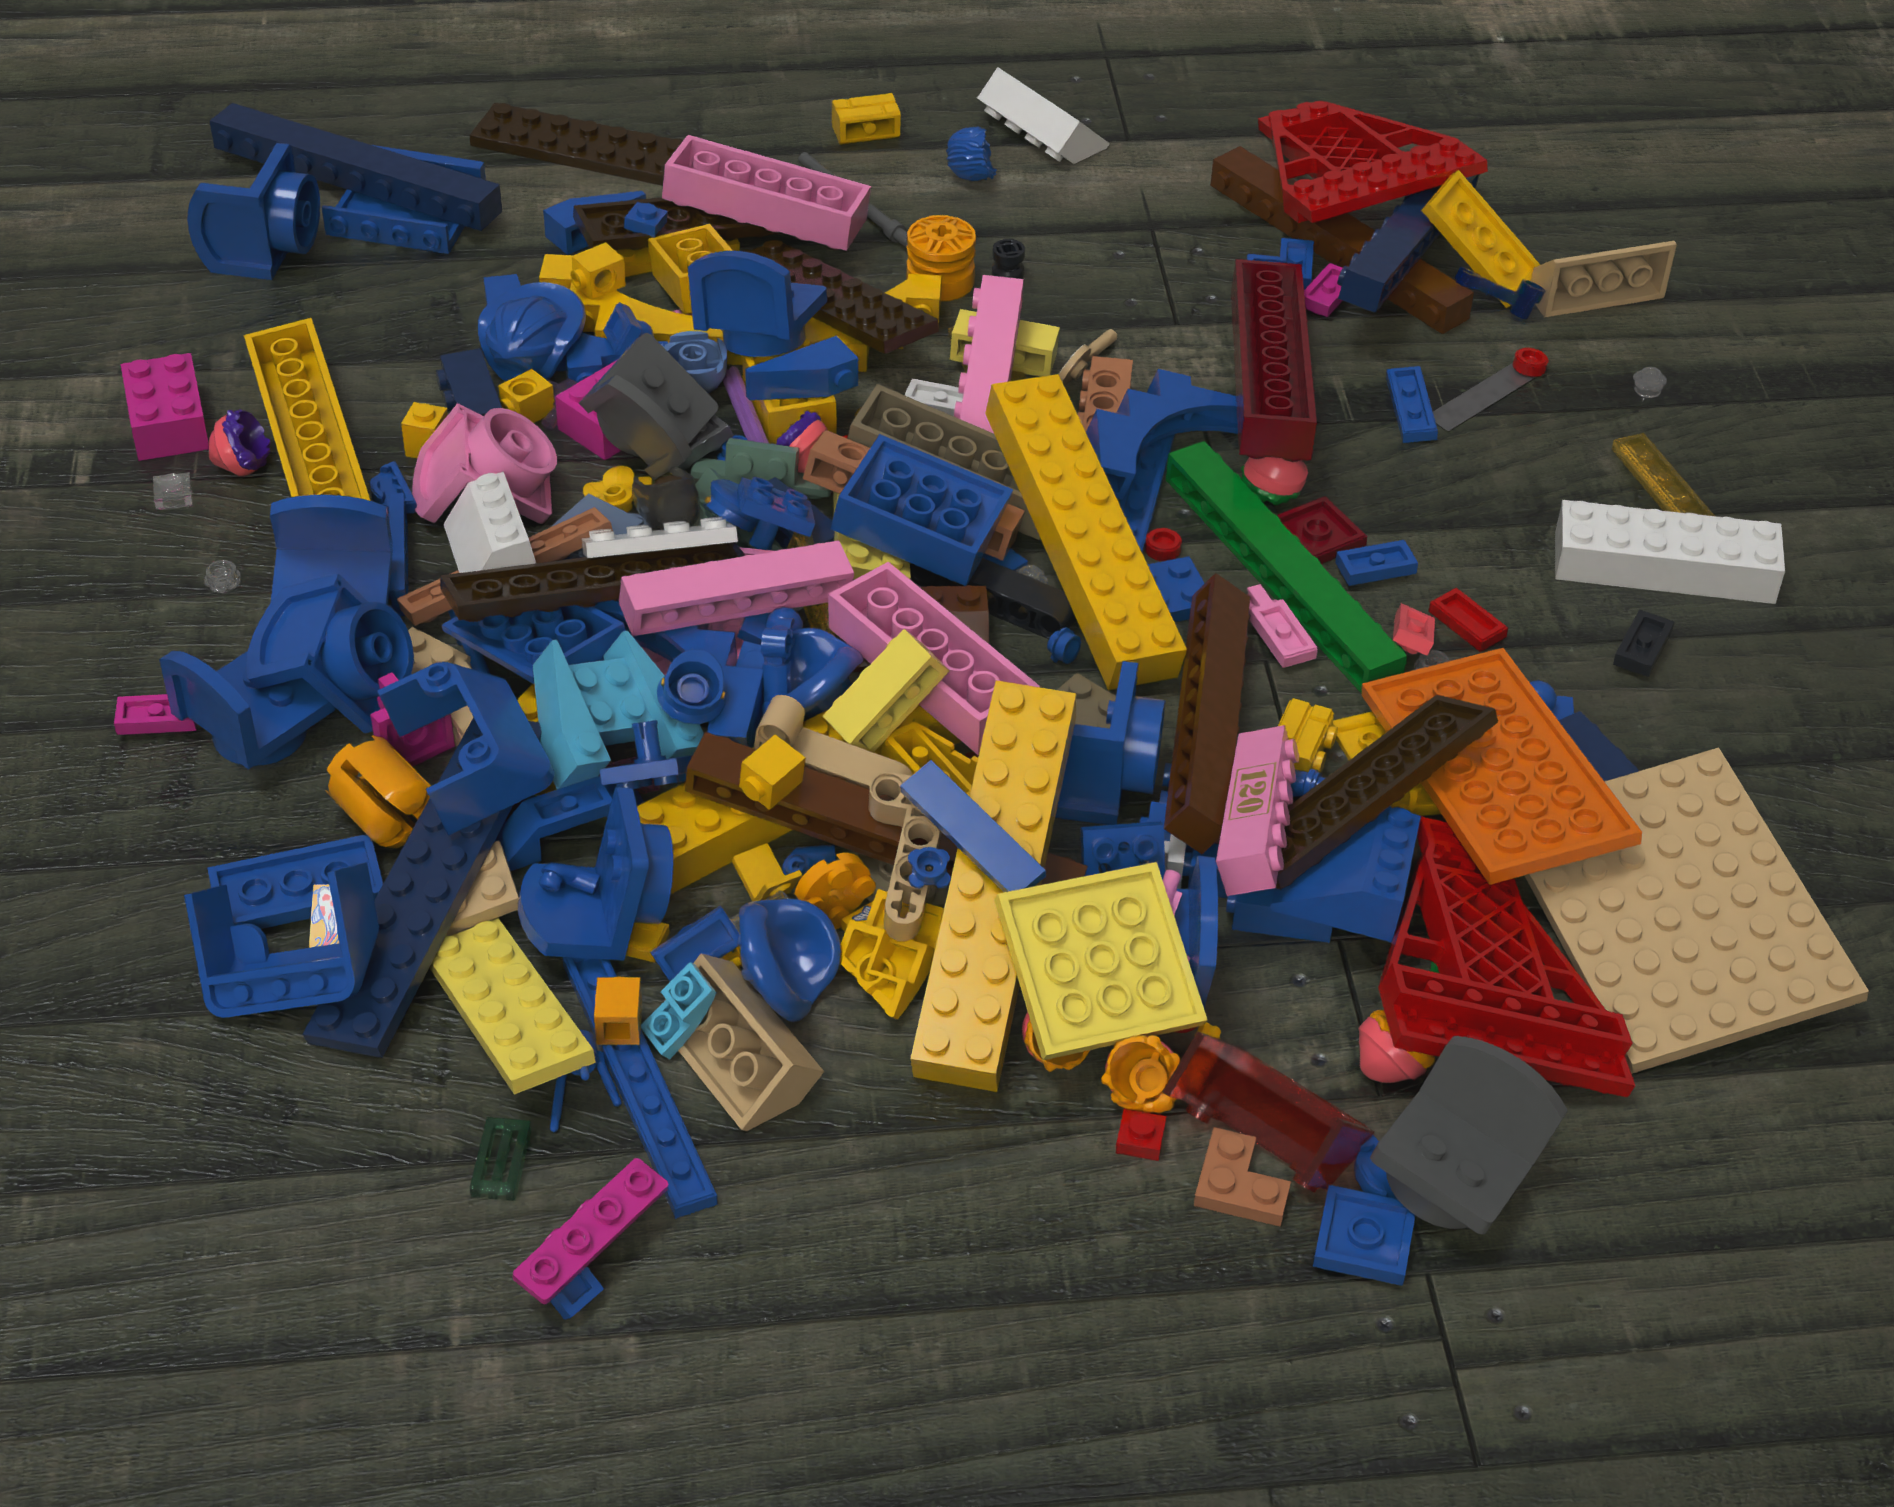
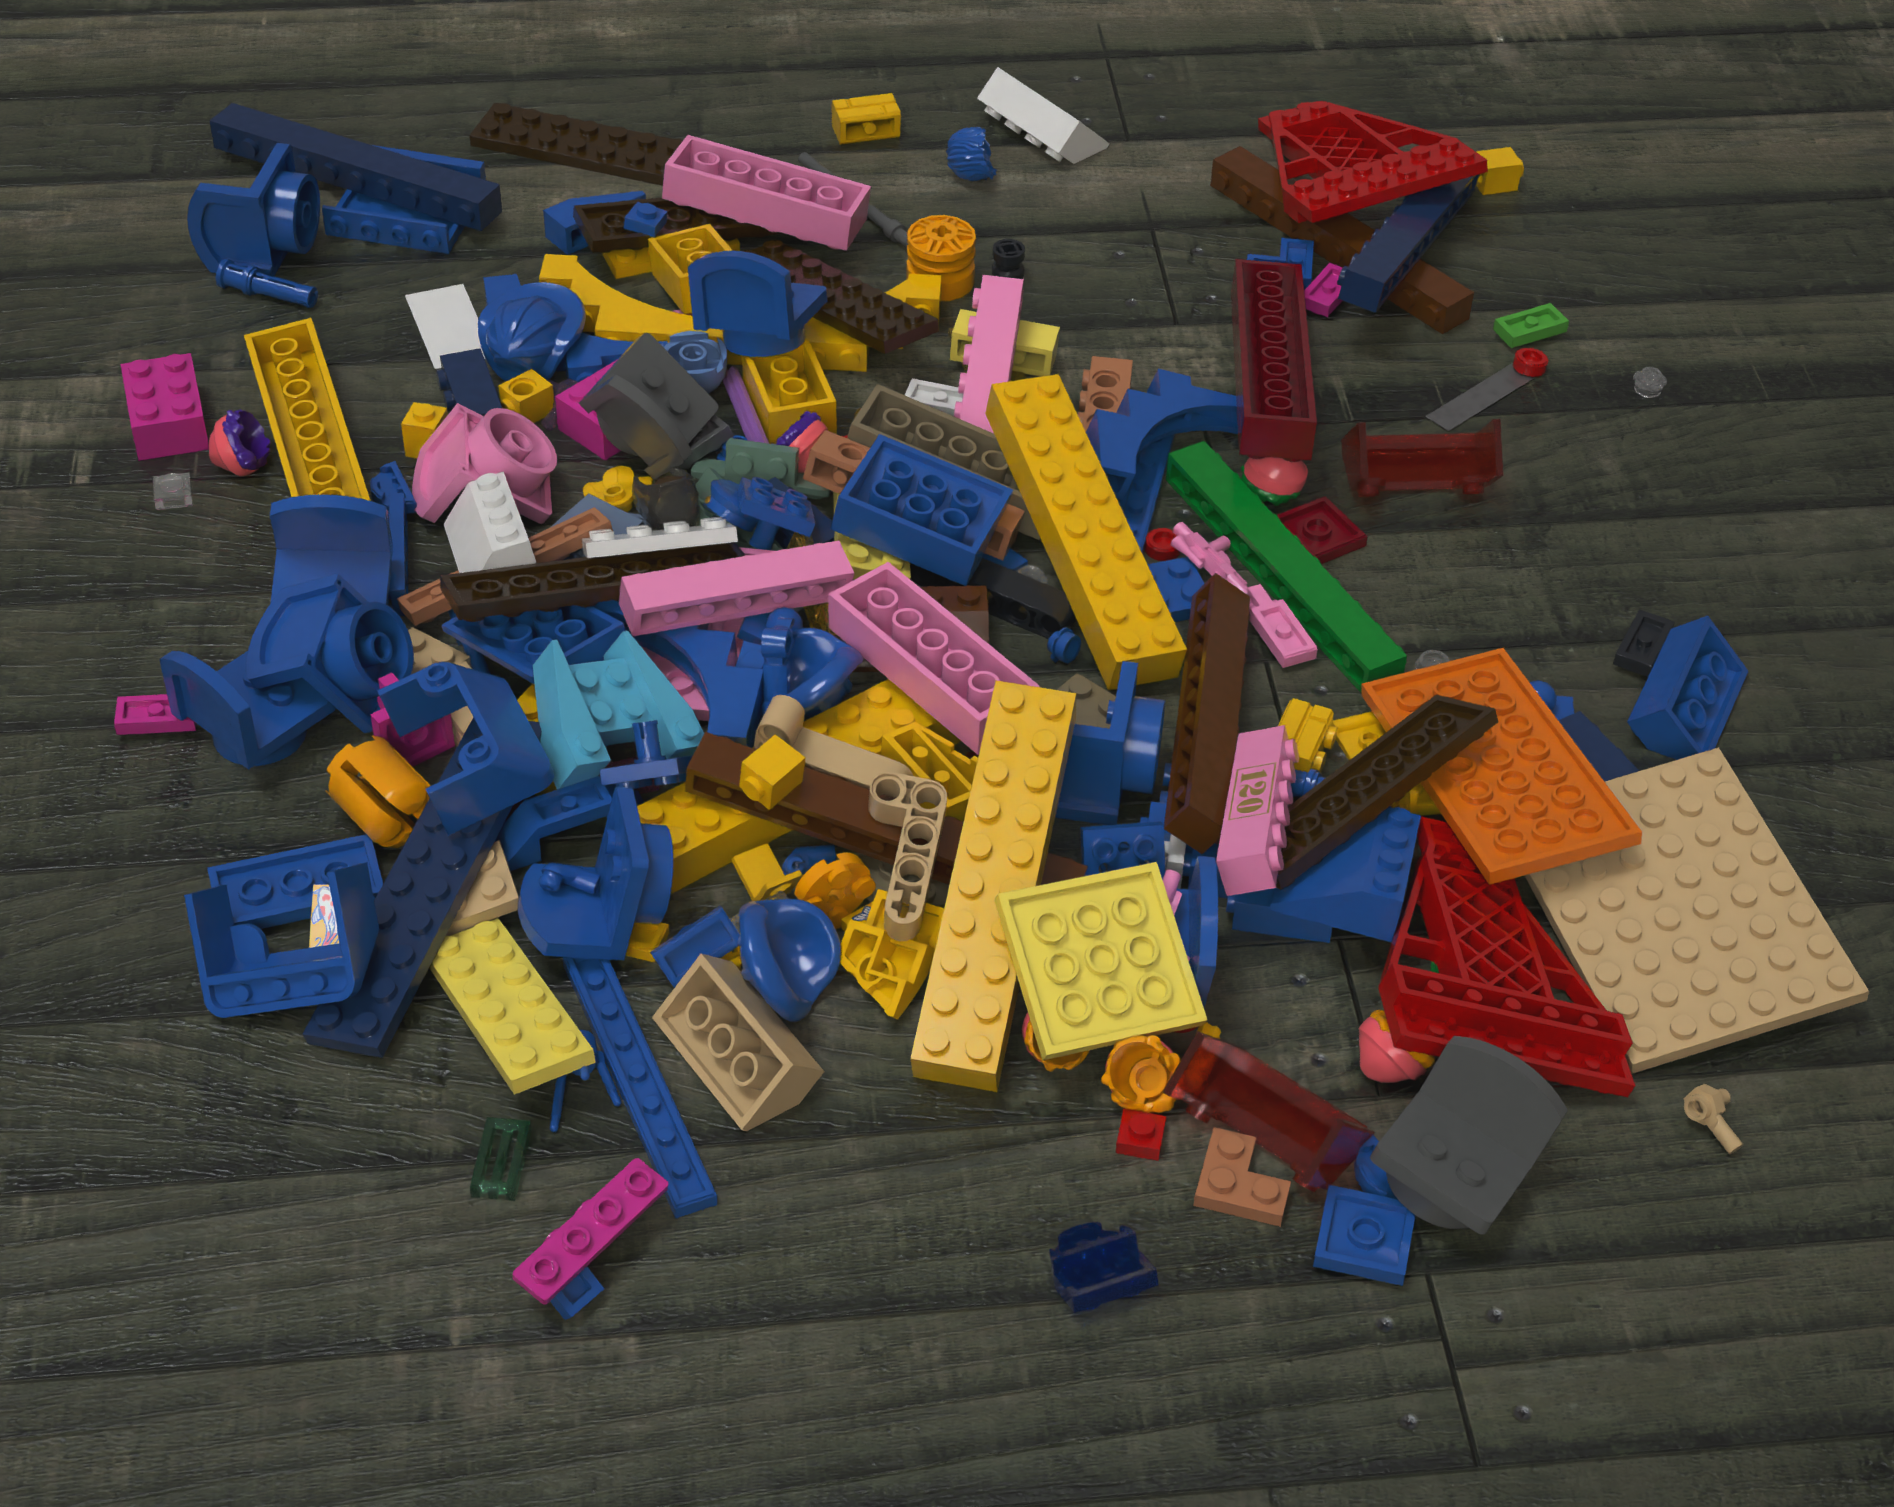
clear plate [204,560,241,594] -> none
yellow brick [570,242,626,300] -> none
light orange brick [594,977,642,1045] -> none
blue tile [603,302,654,357] -> none
medium azure slope [641,962,717,1059] -> none
blue piece [657,649,726,724] -> none
blue slope [745,336,858,400] -> none
light yellow brick [823,629,949,753] -> none
tile [900,760,1046,892] -> none
blue plate [908,847,951,889] -> none
tan piece [1059,329,1117,386] -> none
blue plate [1335,540,1418,586] -> none
blue tile [1386,366,1438,443] -> none
coral plate [1393,603,1435,656] -> none
yellow plate [1421,170,1540,308] -> none
red tile [1428,587,1508,652] -> none
clear blue brick [1455,266,1546,320] -> none
tan slope [1528,241,1677,318] -> none
white brick [1555,500,1785,604] -> none
clear yellow tile [1612,433,1715,516] -> none
none -> blue pin [216,258,318,308]
none -> white sticker [405,284,485,369]
none -> clear blue slope [1049,1222,1159,1313]
none -> bright pink piece [1170,522,1248,594]
none -> clear red windscreen [1341,419,1503,497]
none -> yellow brick [1476,147,1524,195]
none -> bright green plate [1493,303,1569,348]
none -> blue slope [1627,616,1748,760]
none -> tan piece [1683,1084,1744,1155]

